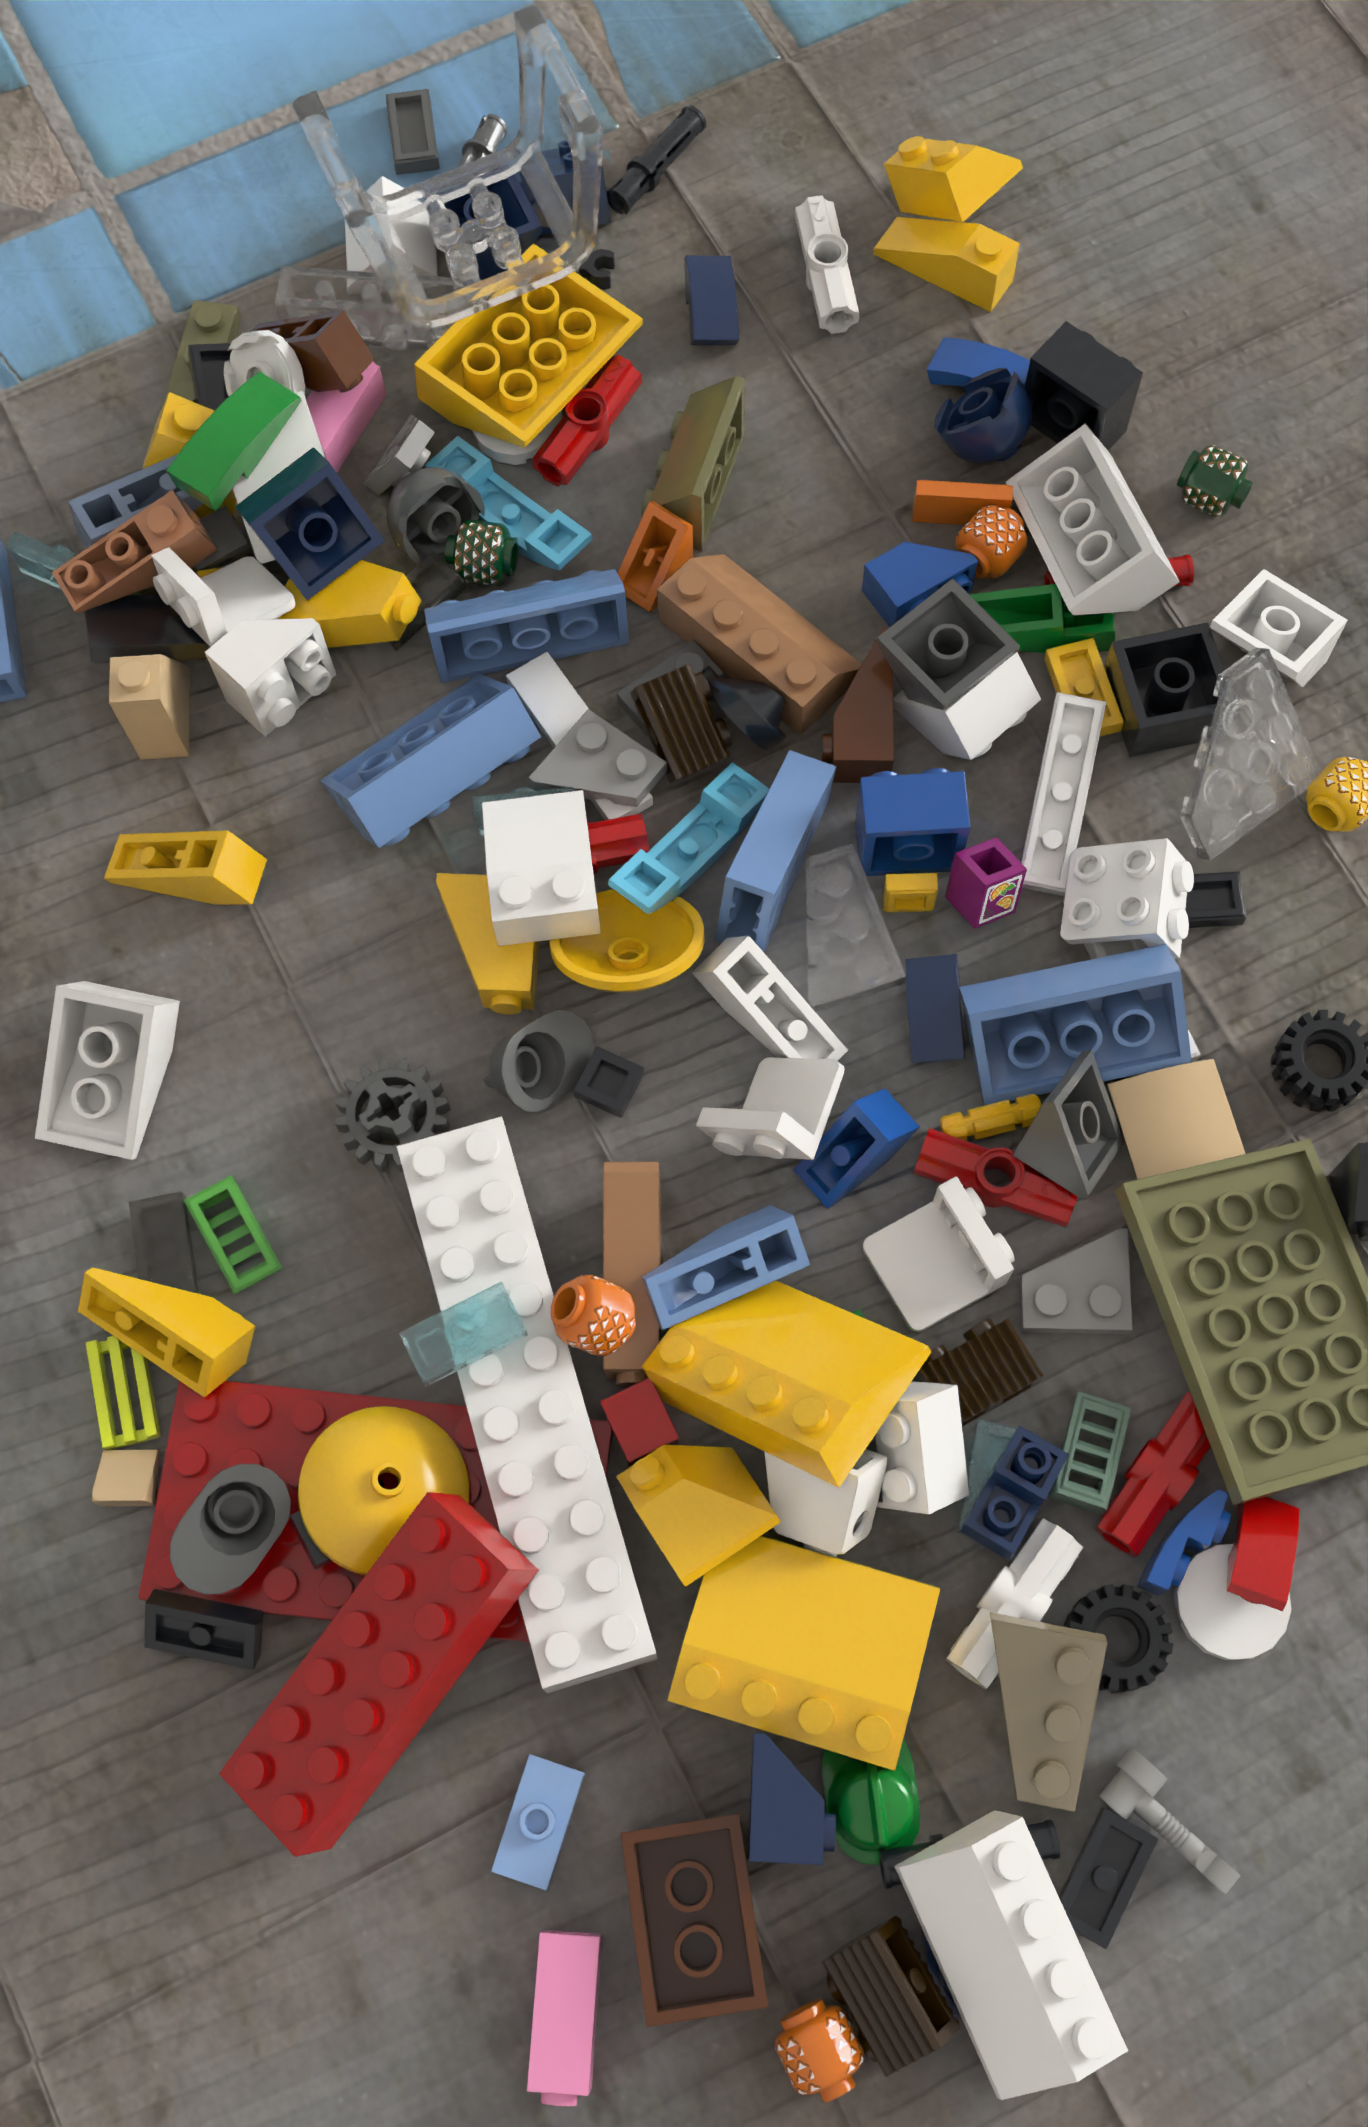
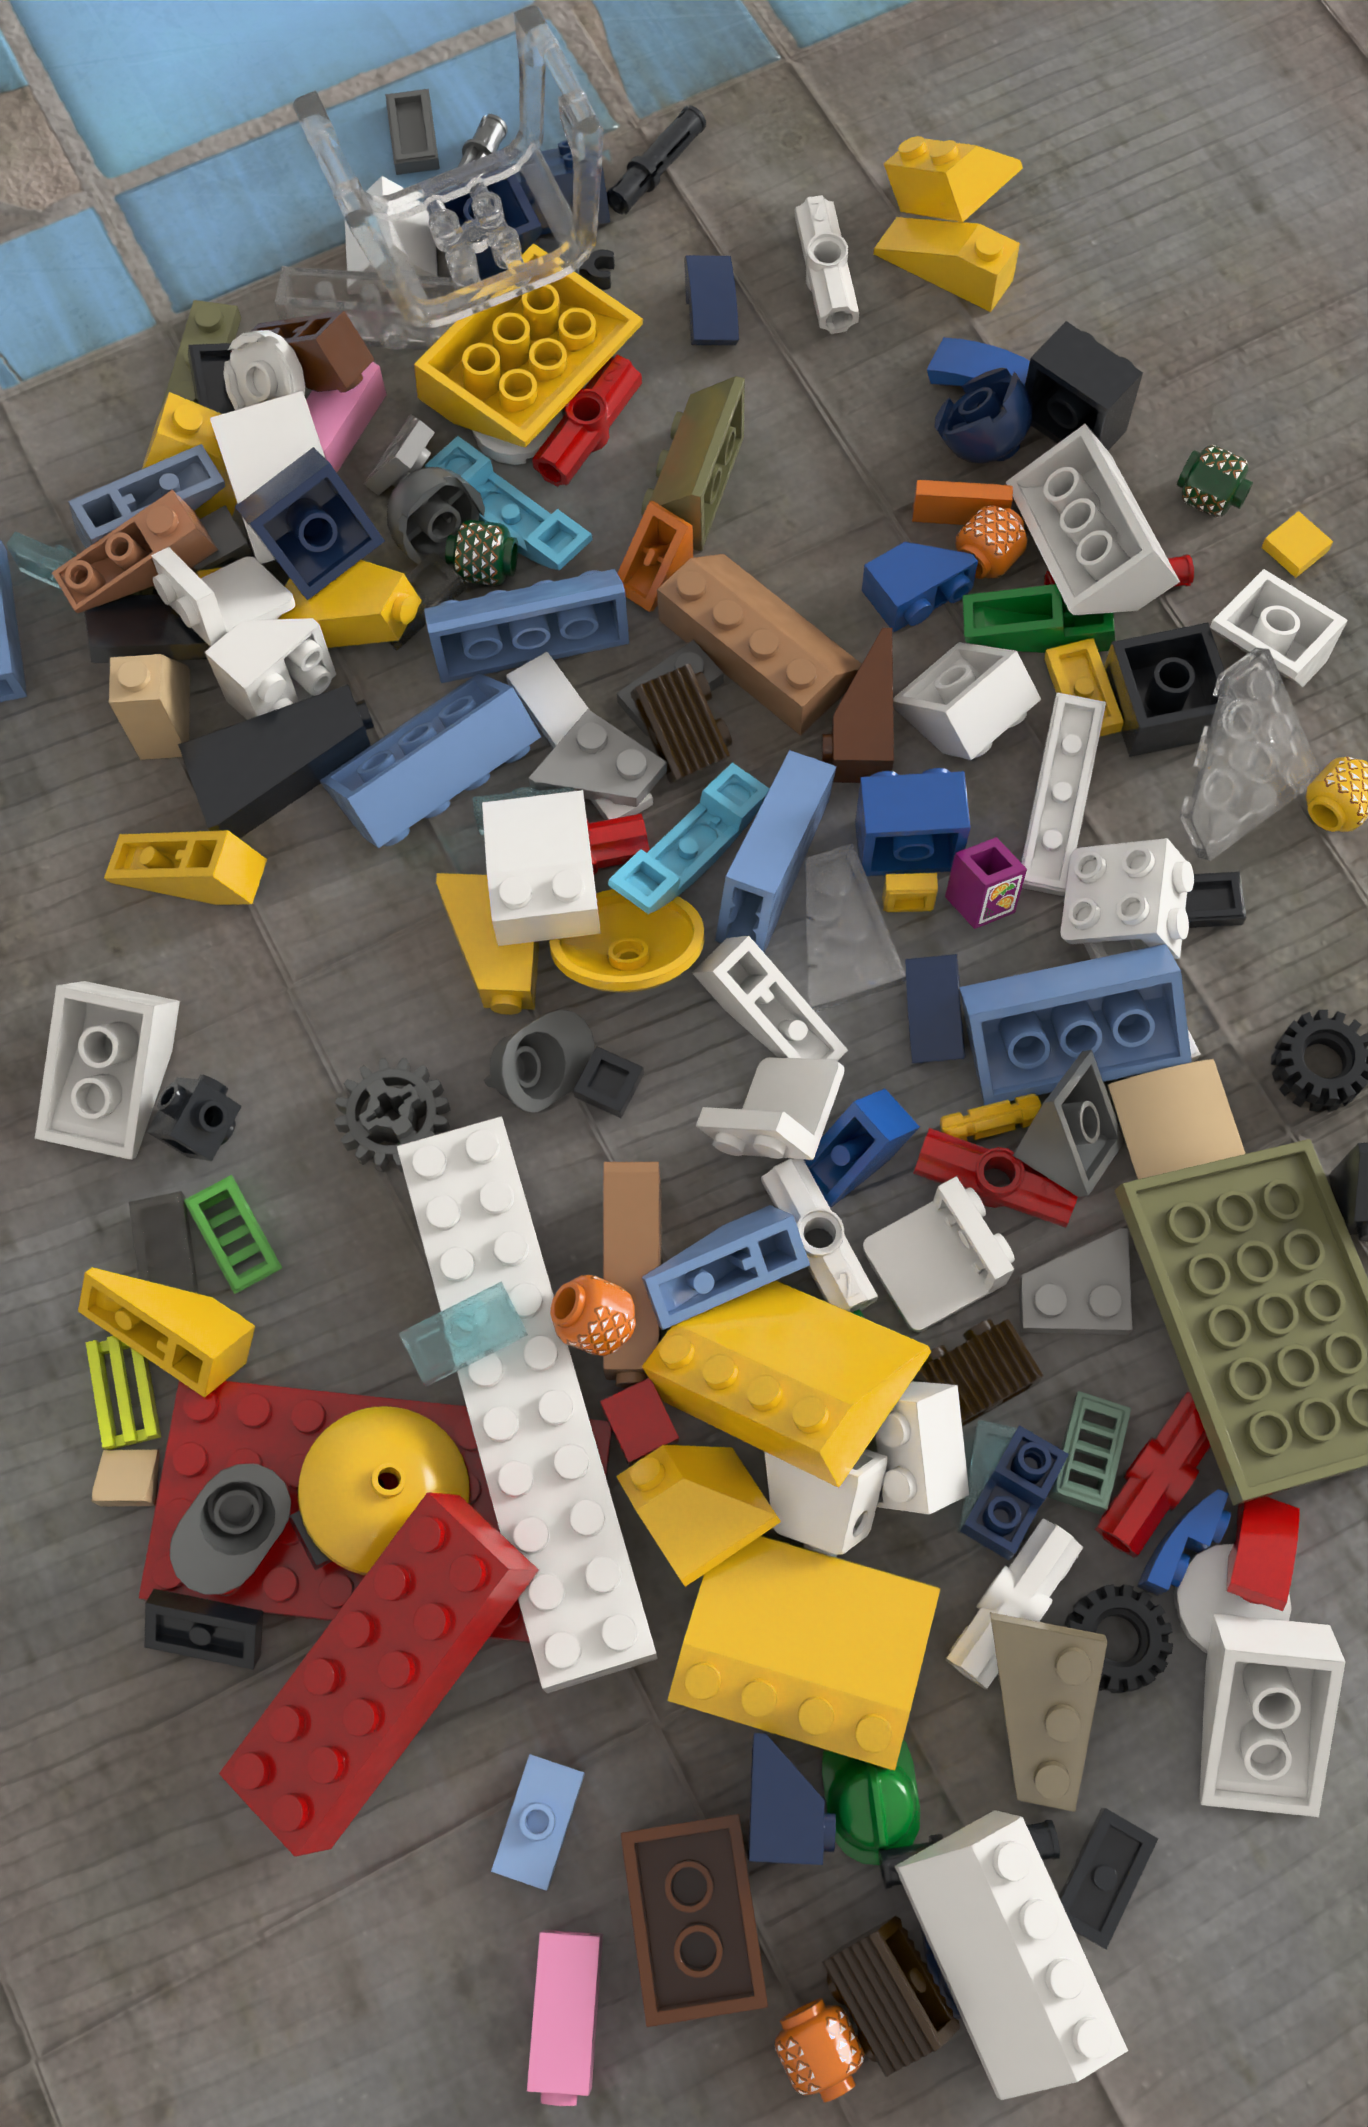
green slope [166,372,302,511] -> none
black piece [703,665,786,751] -> none
dark grey slope [877,578,1020,710] -> none
light grey brick [1099,1747,1240,1894] -> none
none -> black brick [147,1075,242,1161]
none -> black slope [178,684,374,839]
none -> white piece [761,1159,878,1313]
none -> white slope [1199,1613,1345,1817]
none -> yellow tile [1261,511,1333,578]

